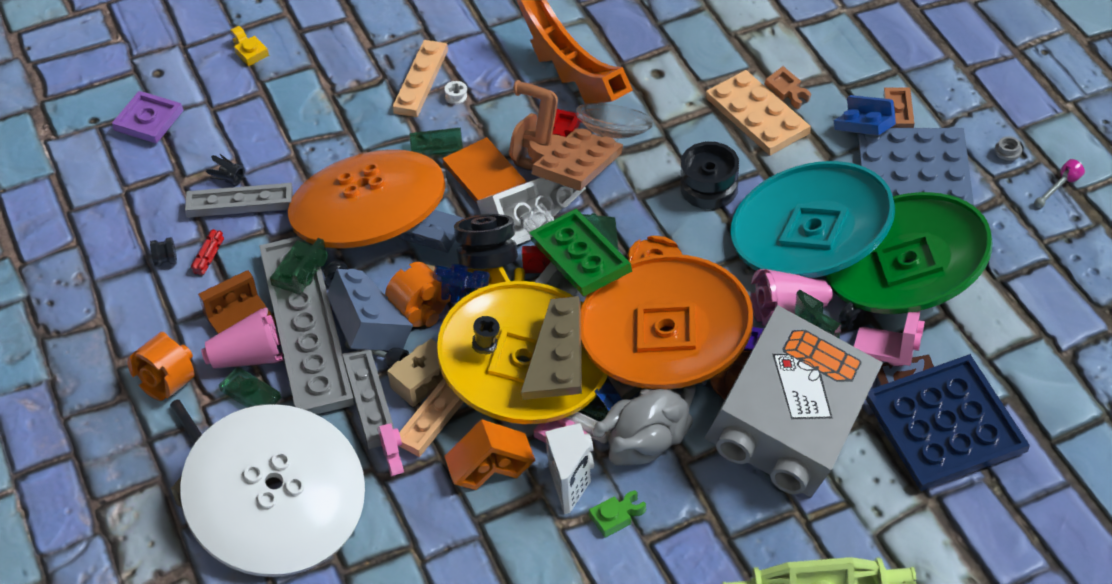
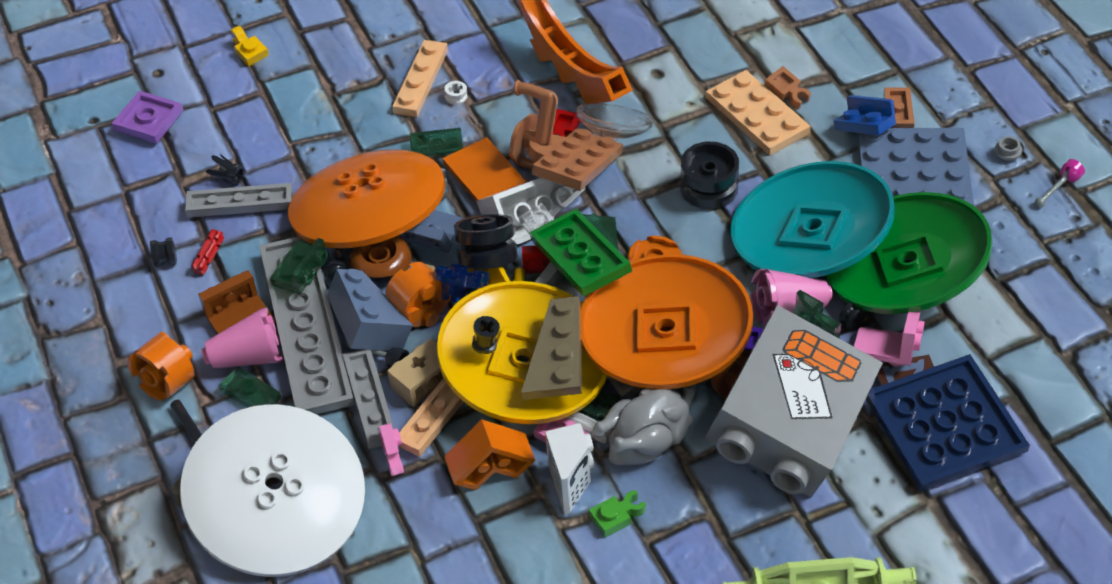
dark blue sticker [595,382,622,411] -> none
none -> dark orange hat [349,235,412,278]

